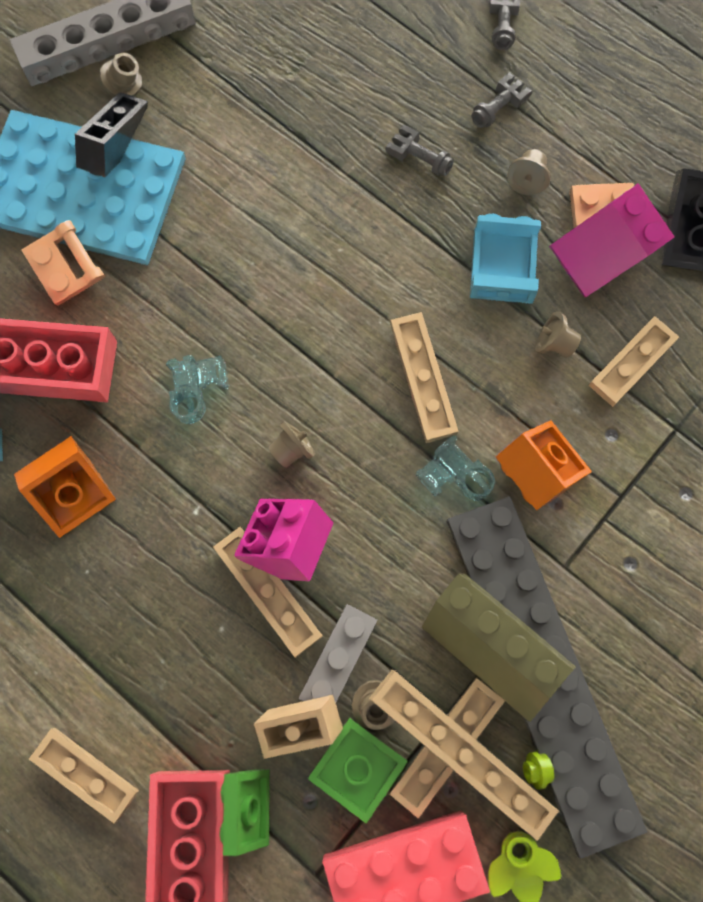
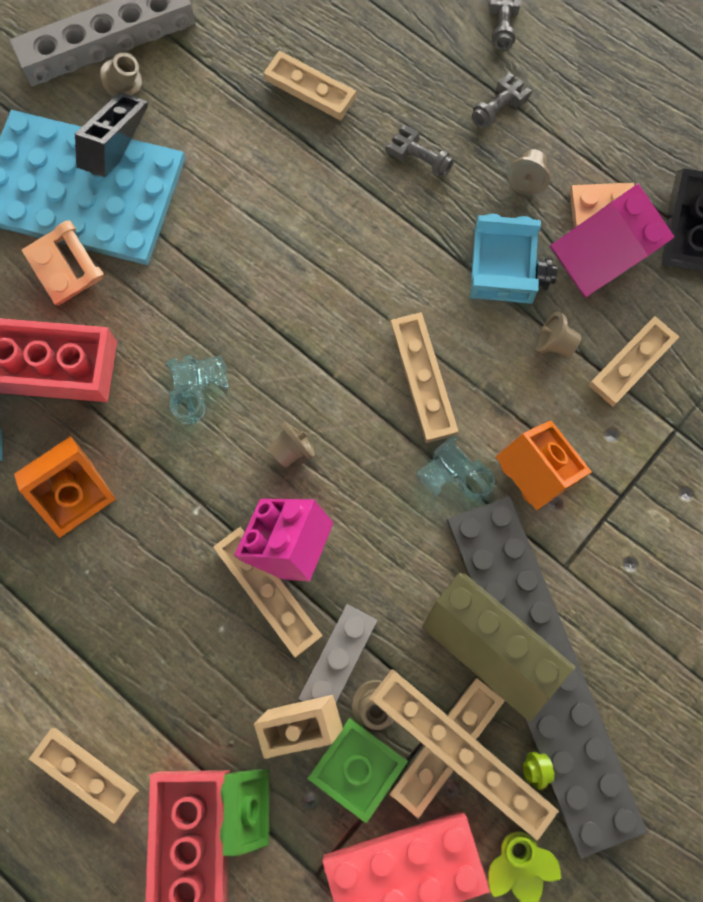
none -> tan plate [263,51,356,121]
none -> black plate [536,258,557,290]

